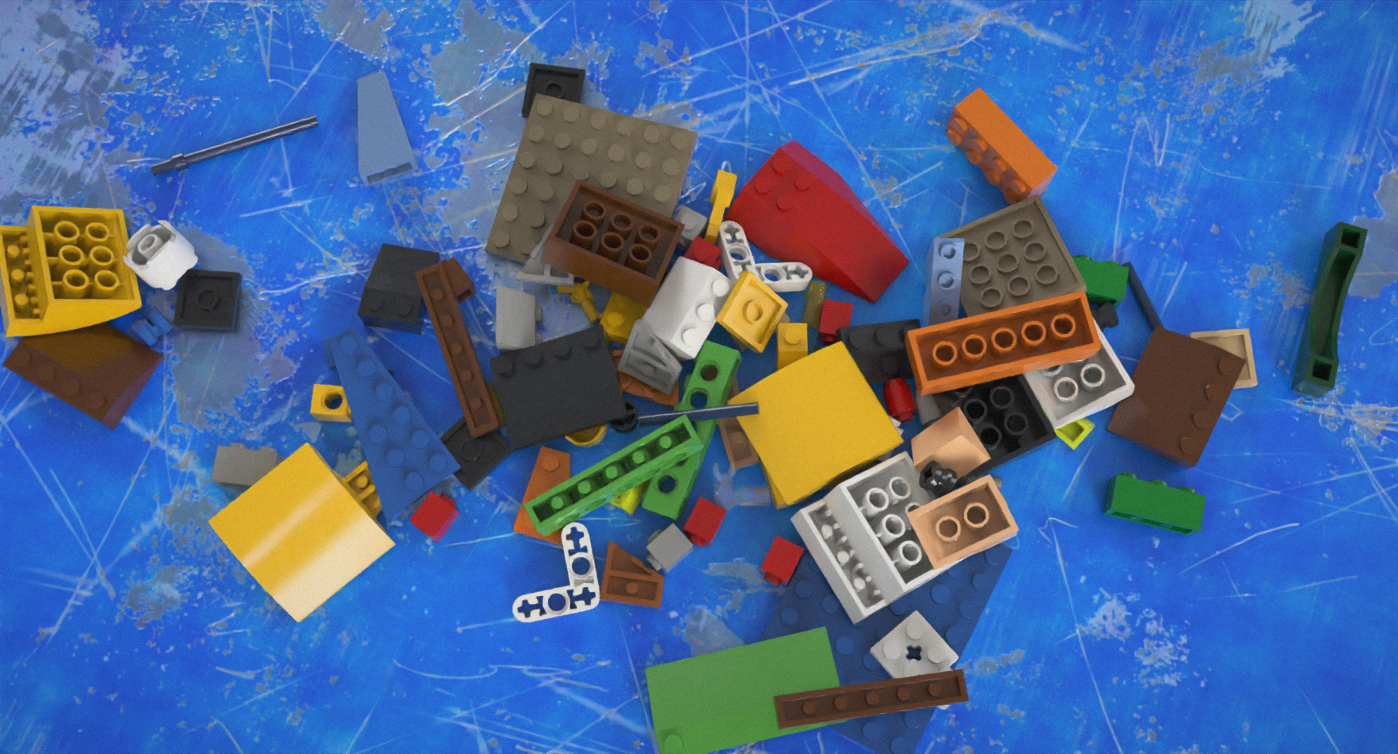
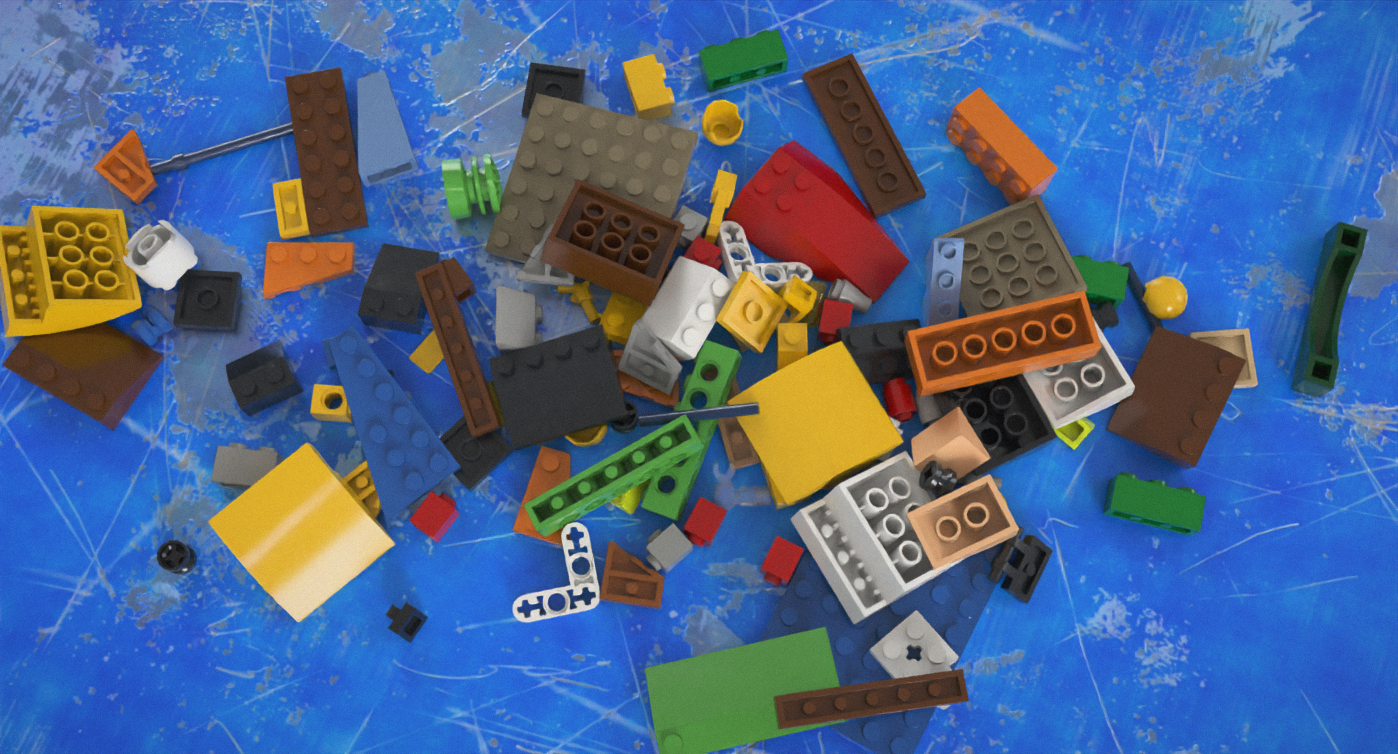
none -> orange wing [93,129,158,205]
none -> black wheel [157,540,197,575]
none -> black slope [225,340,303,417]
none -> orange wing [263,242,355,300]
none -> yellow plate [272,178,310,240]
none -> reddish brown plate [285,67,369,238]
none -> black tile [385,602,428,643]
none -> yellow sticker [409,329,444,374]
none -> bright green wheel [441,153,503,220]
none -> yellow brick [622,54,675,121]
none -> green brick [698,29,788,92]
none -> yellow hair [701,100,744,146]
none -> yellow panel [776,275,818,323]
none -> reddish brown plate [802,53,926,219]
none -> light grey cone [827,278,872,314]
none -> black plate [987,525,1053,604]
none -> yellow hair [1142,276,1188,320]

